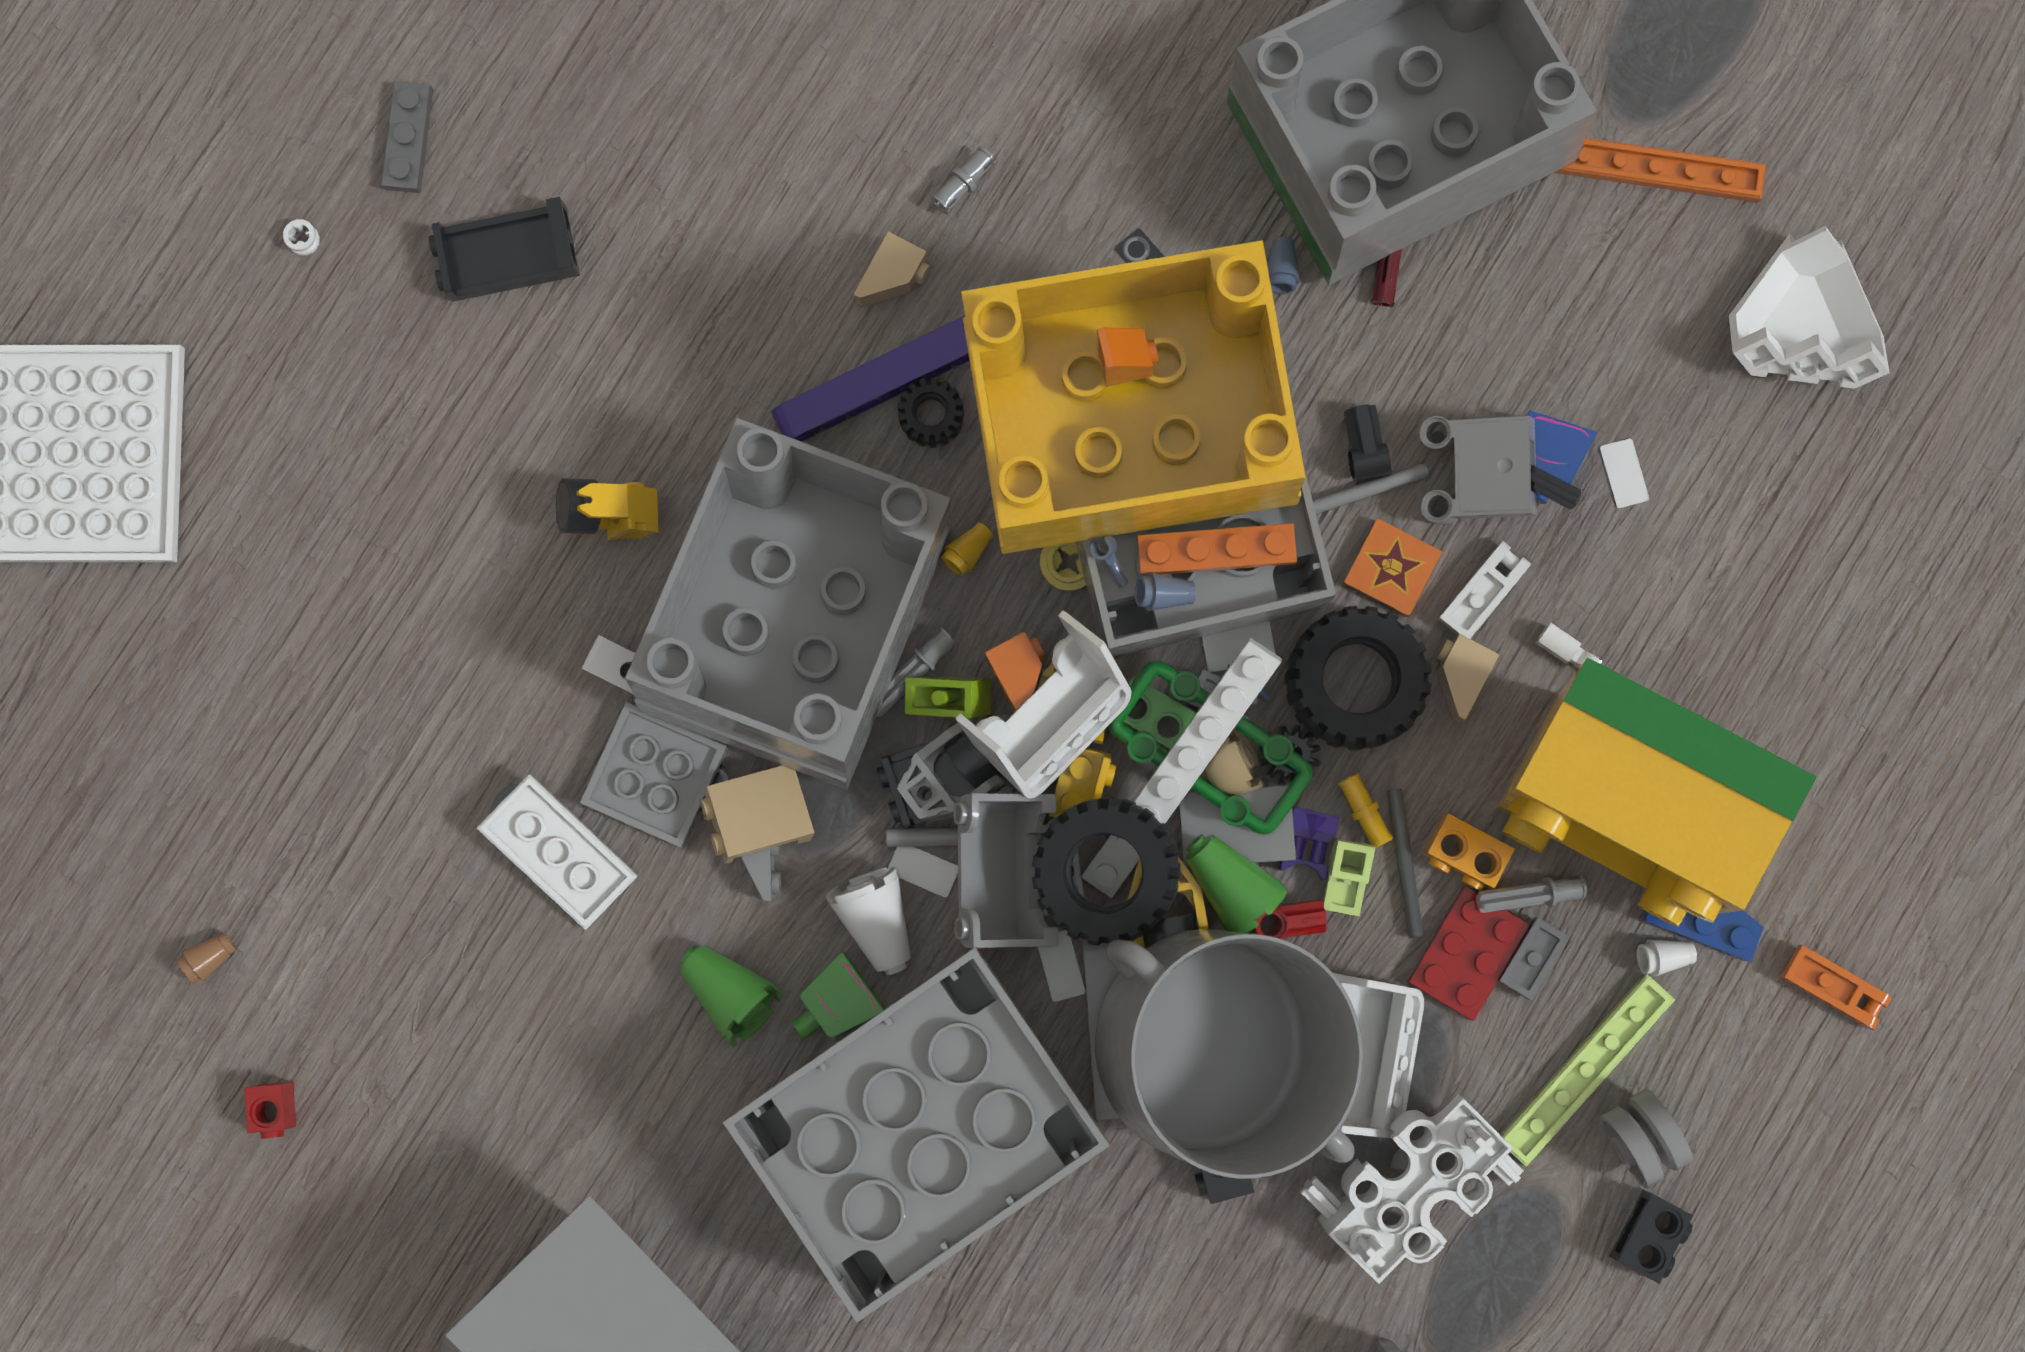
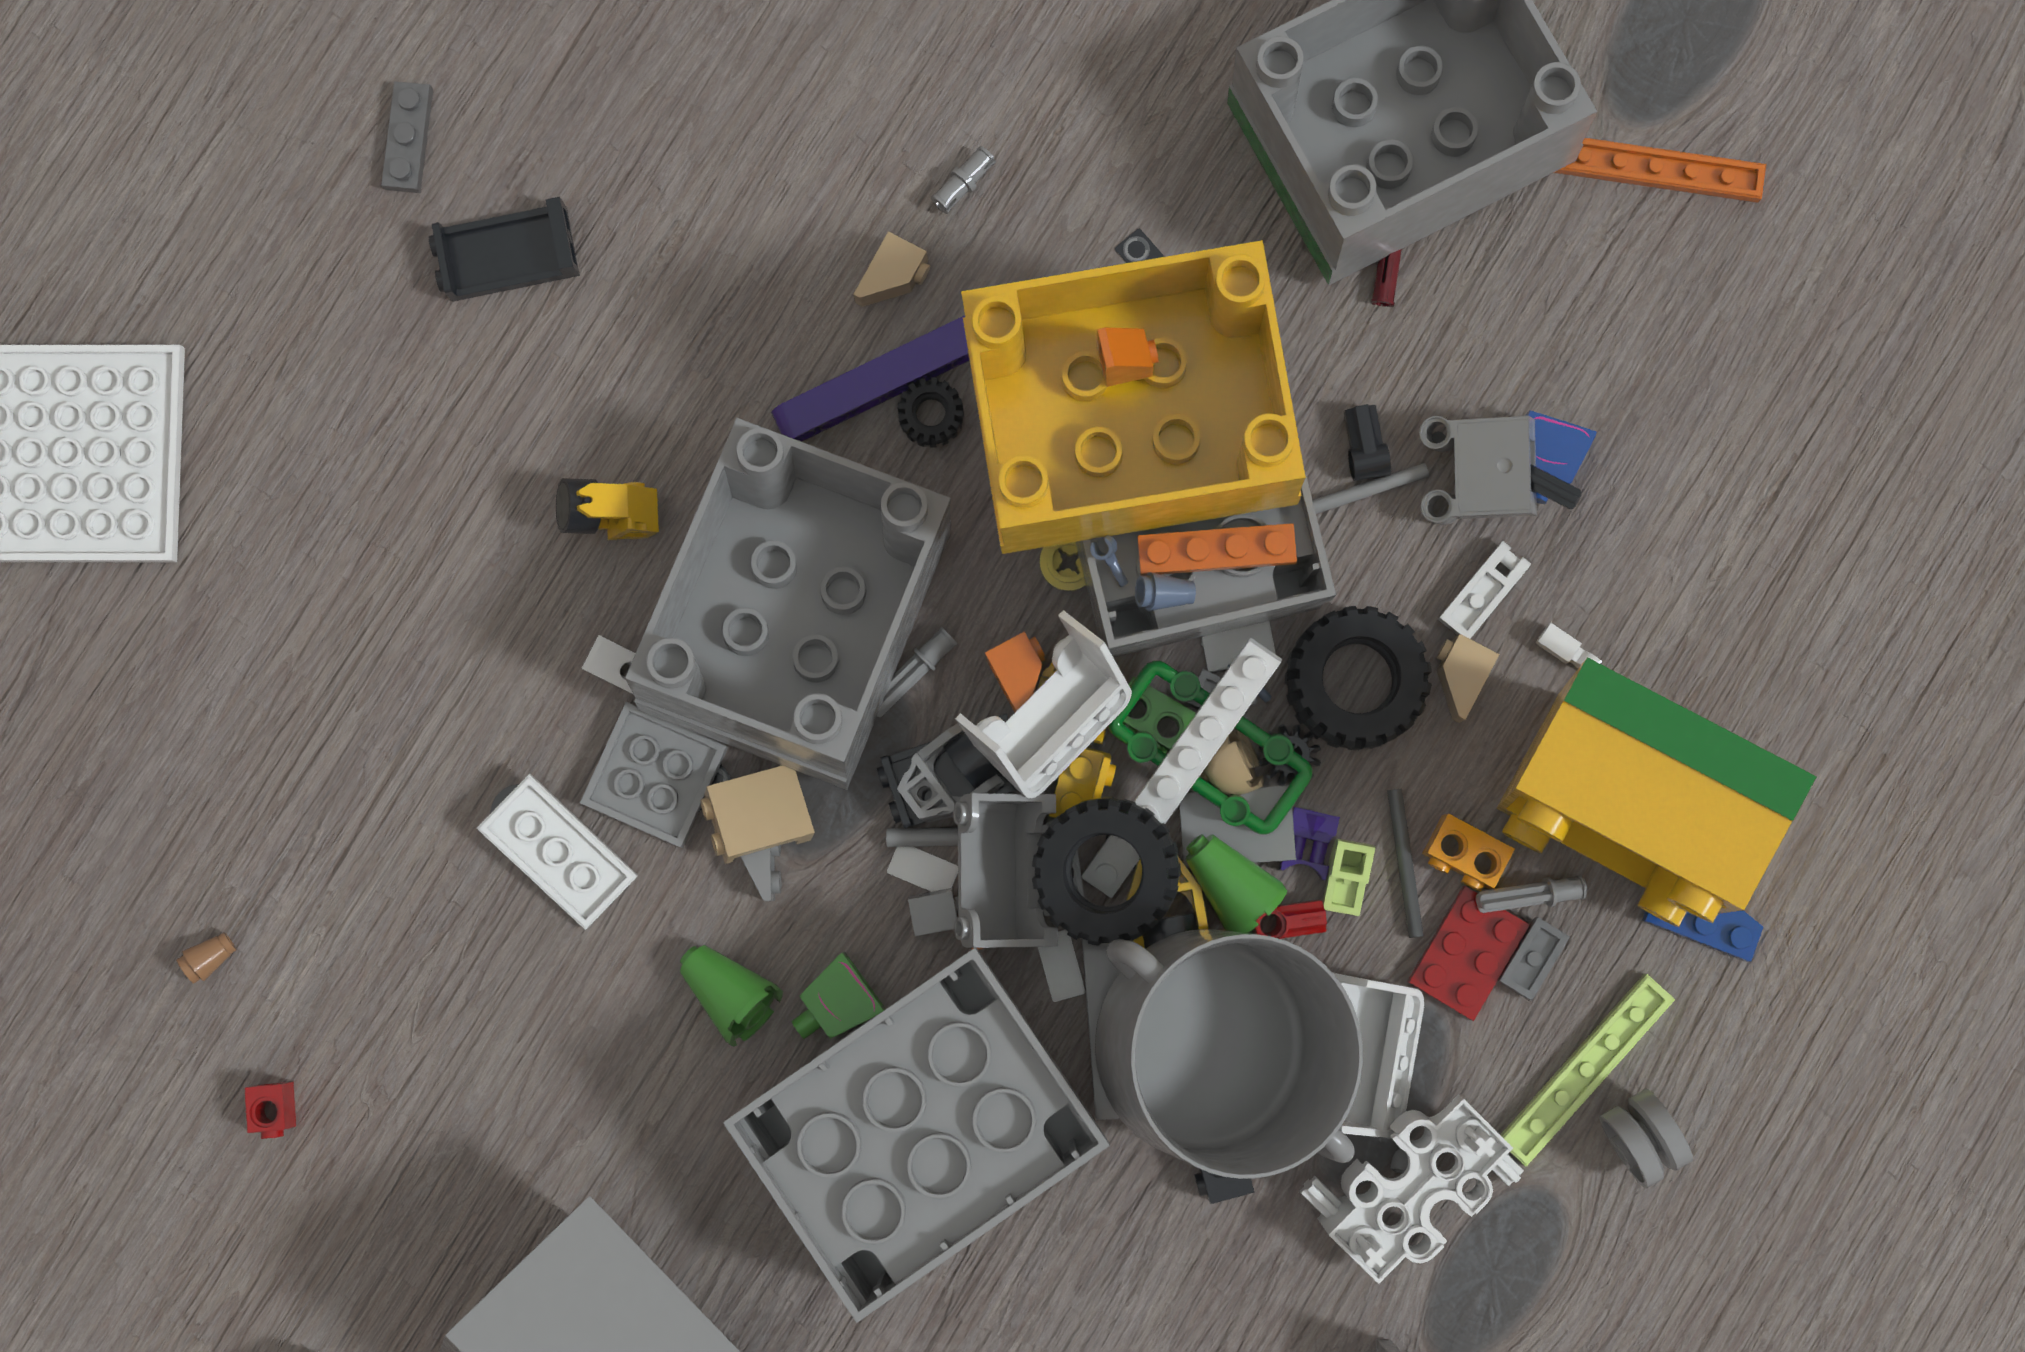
white bush [283,219,320,256] -> none
white cone [826,867,911,975] -> none
lime slope [905,676,991,719] -> none
yellow cone [941,522,994,576] -> none
sand blue cone [1267,237,1300,294] -> none
yellow pin [1337,772,1394,848] -> none
orange tile [1342,518,1442,618] -> none
white sticker [1600,438,1649,508] -> none
black brick [1609,1189,1693,1284] -> none
white cone [1636,939,1697,977] -> none
white panel [1729,226,1890,389] -> none
orange plate [1780,945,1892,1031] -> none
none -> light grey brick [908,888,959,936]

